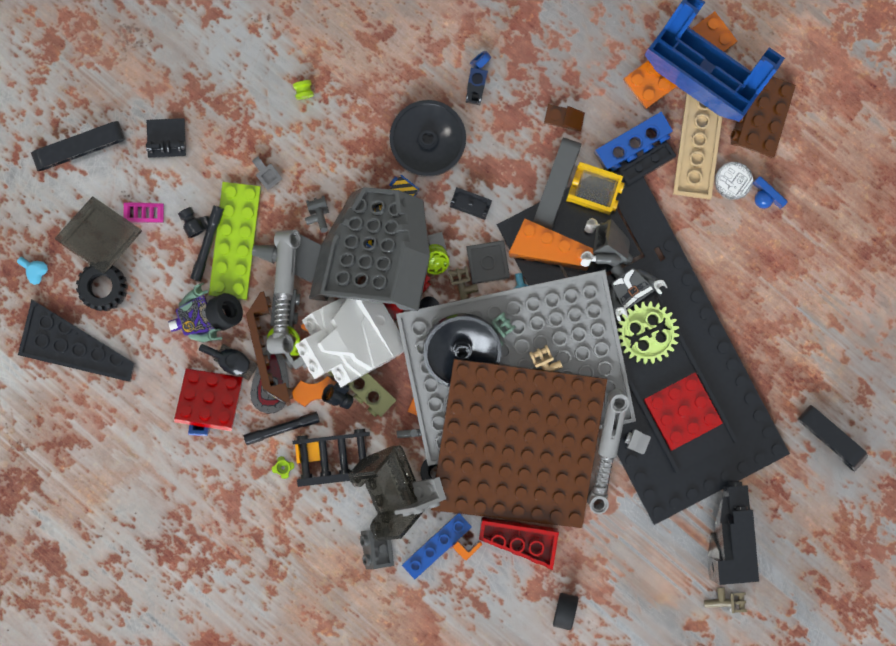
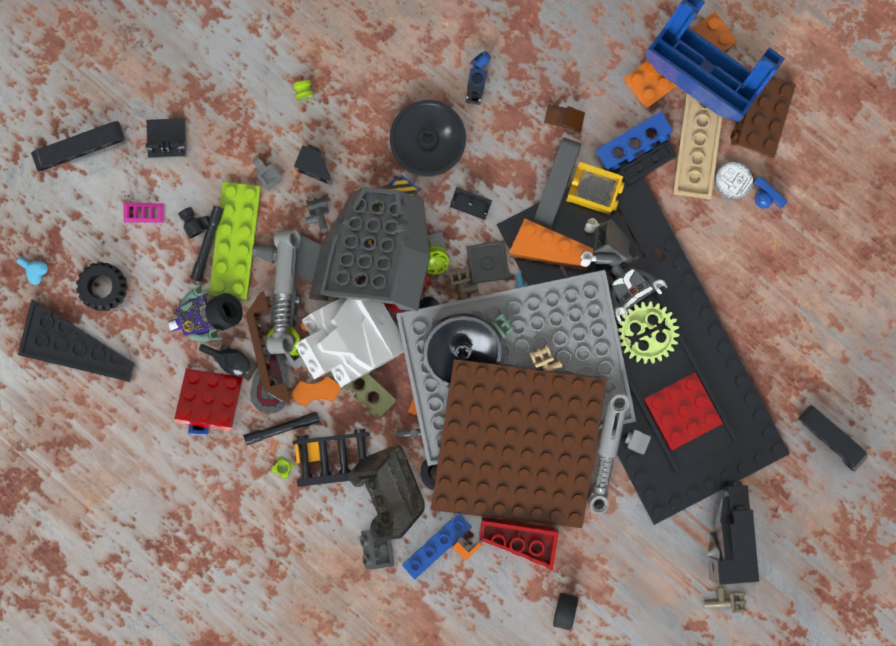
clear smoke piece [55,196,142,274] -> none
black piece [322,382,354,409] -> none
light grey bracket [394,477,446,517] -> none
none -> black slope [294,144,333,186]

